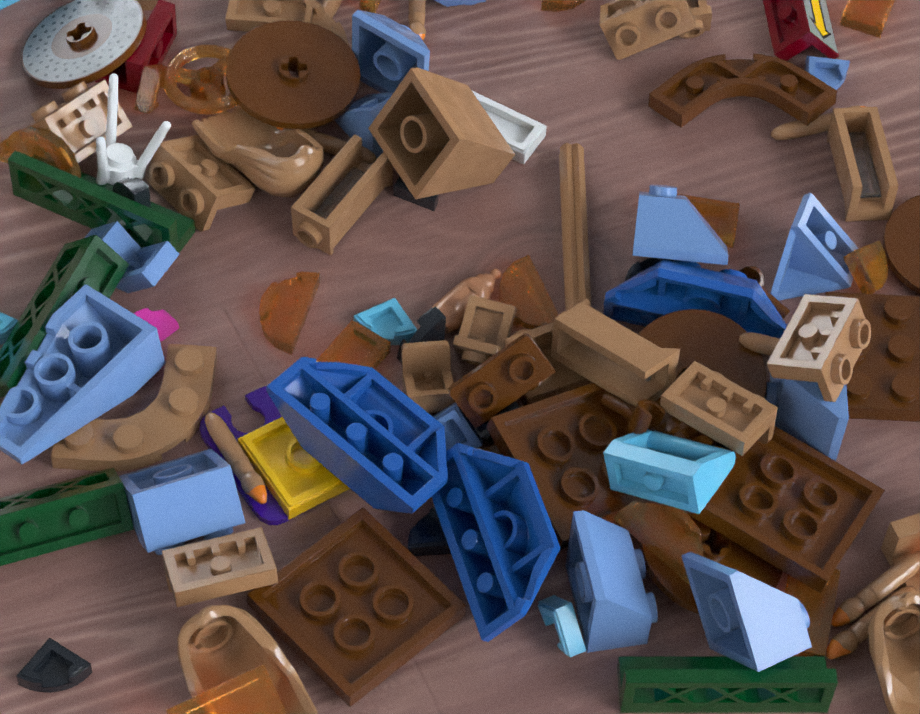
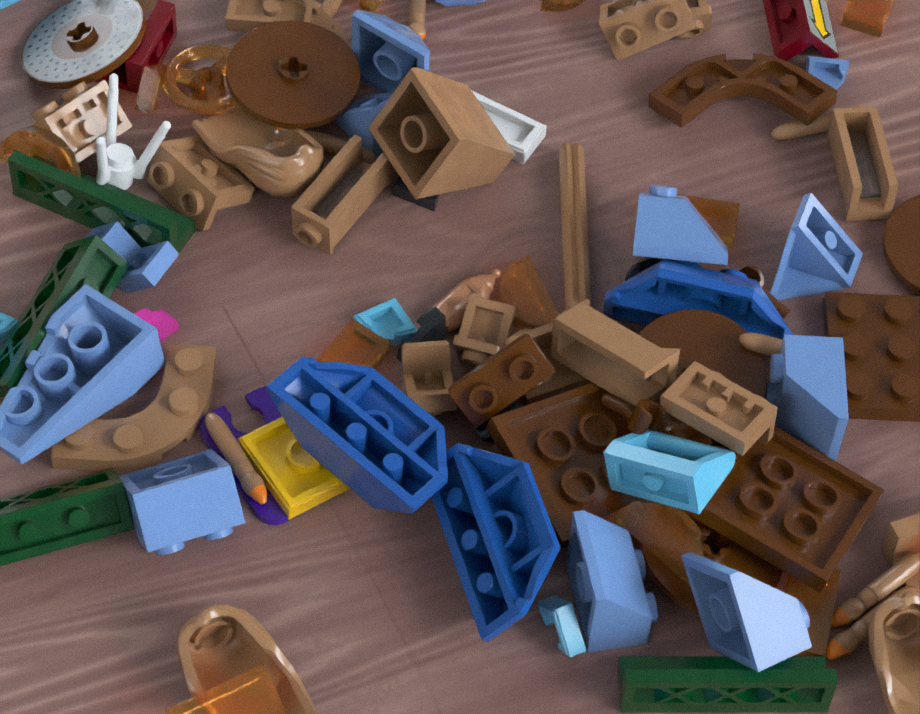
black tile [16,638,92,693] -> none
black tile [113,177,151,208] -> none
medium nougat bracket [162,527,278,607] -> none
reddish brown plate [247,507,466,707] -> none
clear orange tile [259,271,320,355] -> none
black tile [408,506,451,556] -> none
medium blue tile [432,402,483,450] -> none
medium nougat bracket [767,294,871,402] -> none
clear orange tile [843,240,888,294] -> none

